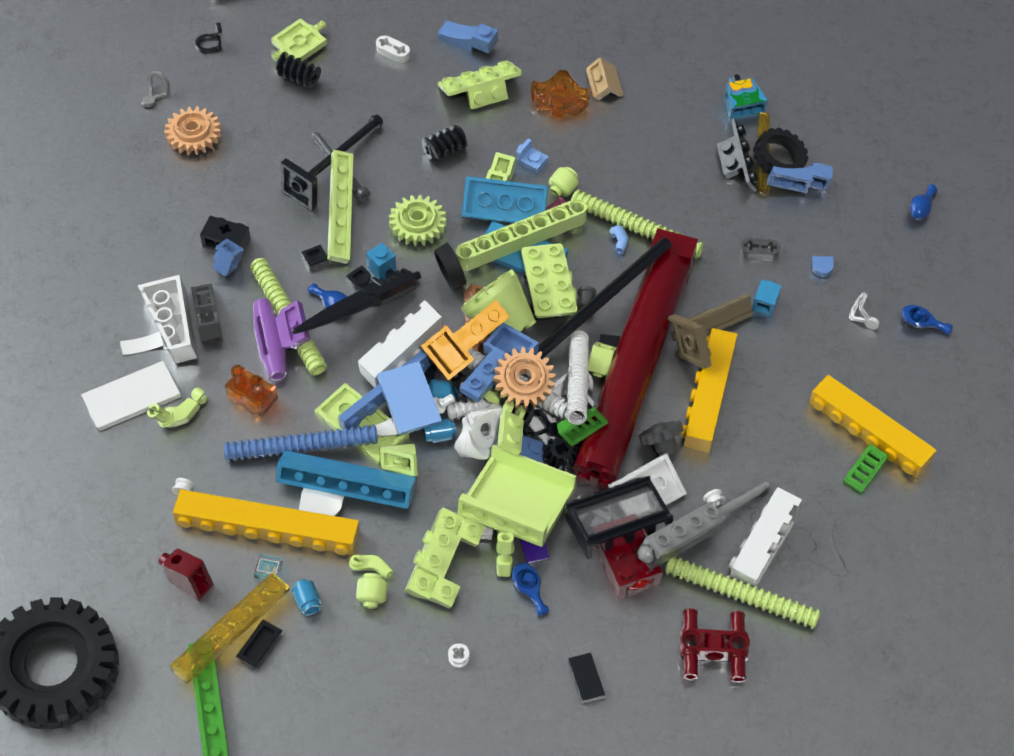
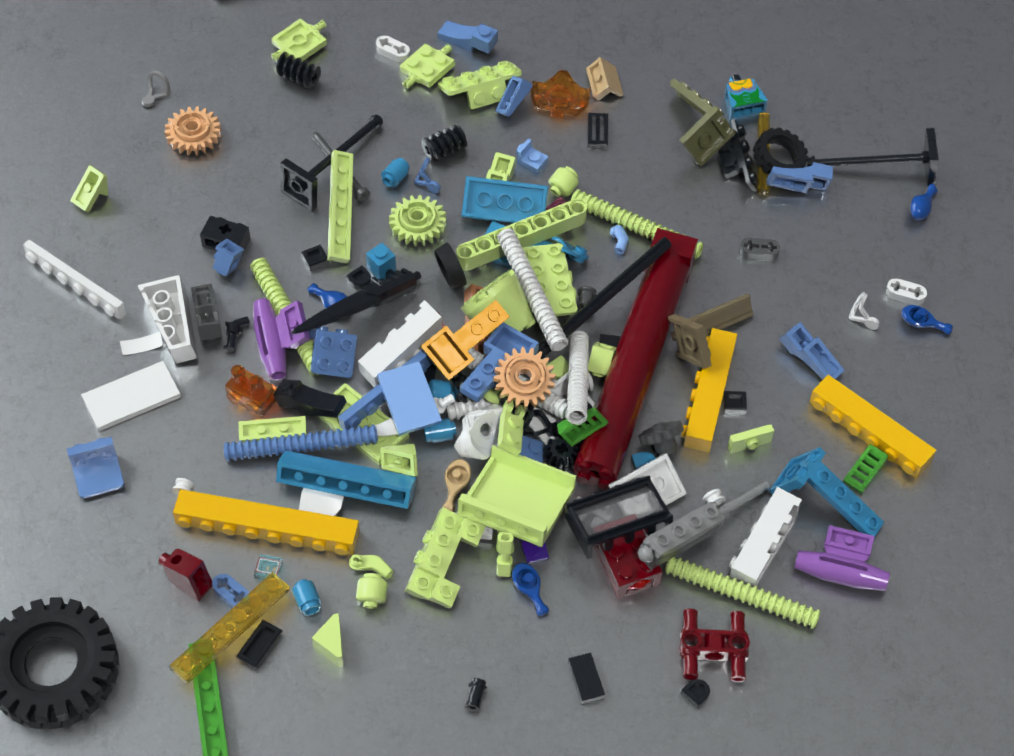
yellowish green arm [147,387,207,428] -> none
black piece [195,22,222,54] -> none
white bush [448,643,470,668] -> none
dark azure brick [752,279,782,317] -> none
medium blue tile [811,256,834,277] -> none
none -> white plate [23,240,126,320]
none -> medium blue bracket [67,437,124,499]
none -> yellowish green slope [70,165,108,212]
none -> medium blue beam [212,573,251,611]
none -> black piece [223,316,250,352]
none -> yellowish green plate [238,416,307,442]
none -> black slope [273,380,347,417]
none -> medium blue bracket [309,326,357,378]
none -> yellowish green slope [312,613,343,667]
none -> dark azure brick [381,158,410,187]
none -> yellowish green plate [399,44,455,89]
none -> medium blue piece [414,157,441,194]
none -> tan piece [443,459,471,512]
none -> black pin [464,678,487,711]
none -> medium blue slope [496,76,533,117]
none -> white piece [497,228,568,351]
none -> yellowish green tile [546,355,569,380]
none -> dark azure plate [551,236,589,263]
none -> black tile [588,113,608,149]
none -> dark azure tile [631,452,656,470]
none -> olive bracket [670,78,736,167]
none -> black tile [680,679,710,709]
none -> black tile [724,391,747,414]
none -> yellowish green plate [728,424,774,454]
none -> dark azure bracket [769,447,884,538]
none -> medium blue slope [779,322,845,380]
none -> medium lavender plate [794,525,890,591]
none -> black tile [807,128,939,186]
none -> white beam [886,278,927,306]

